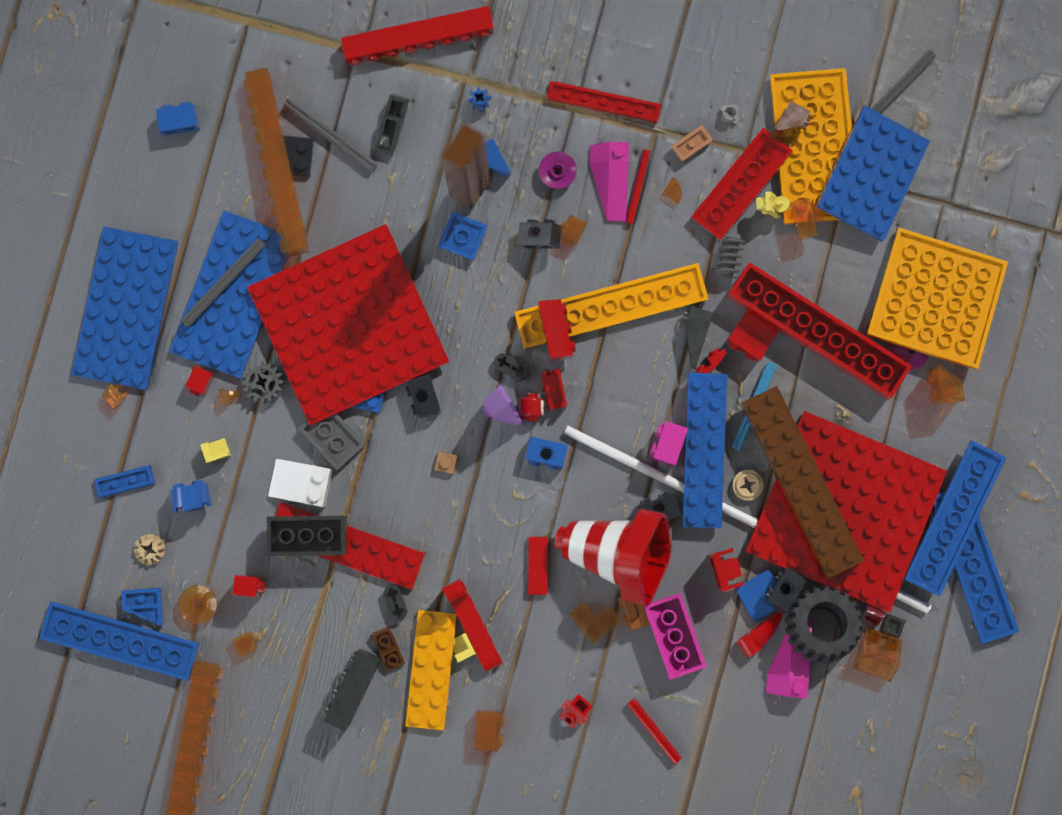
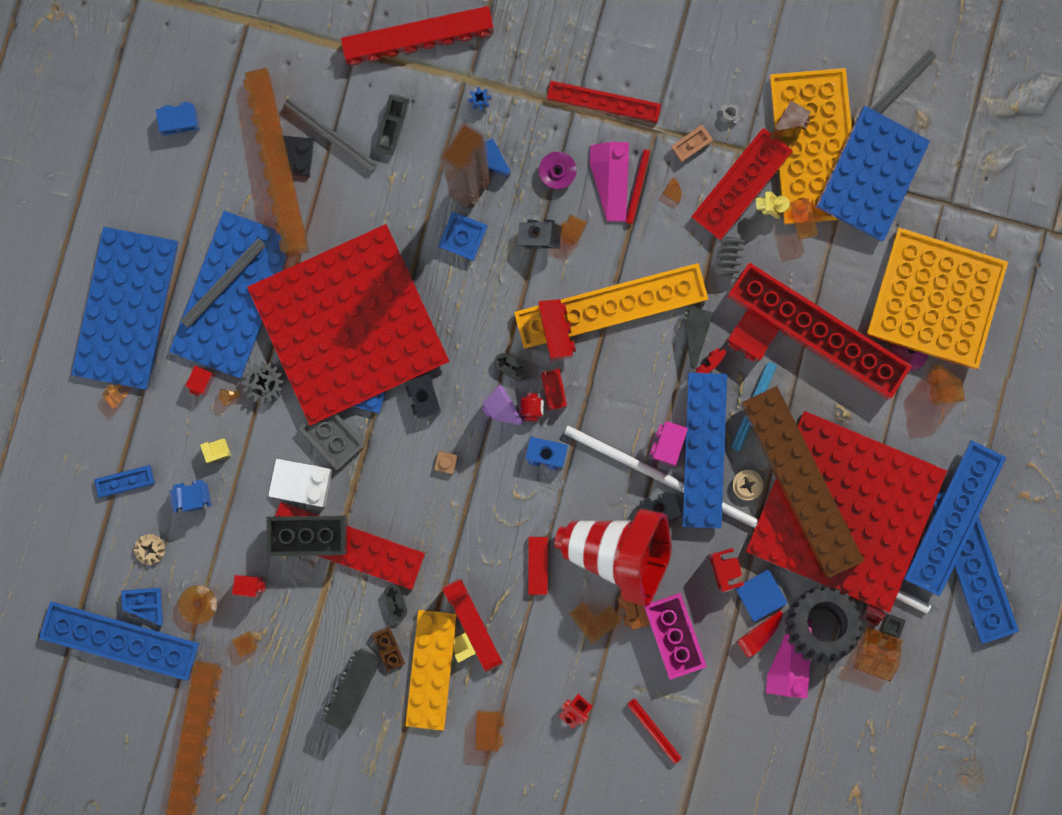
black brick [763,567,807,614] -> none

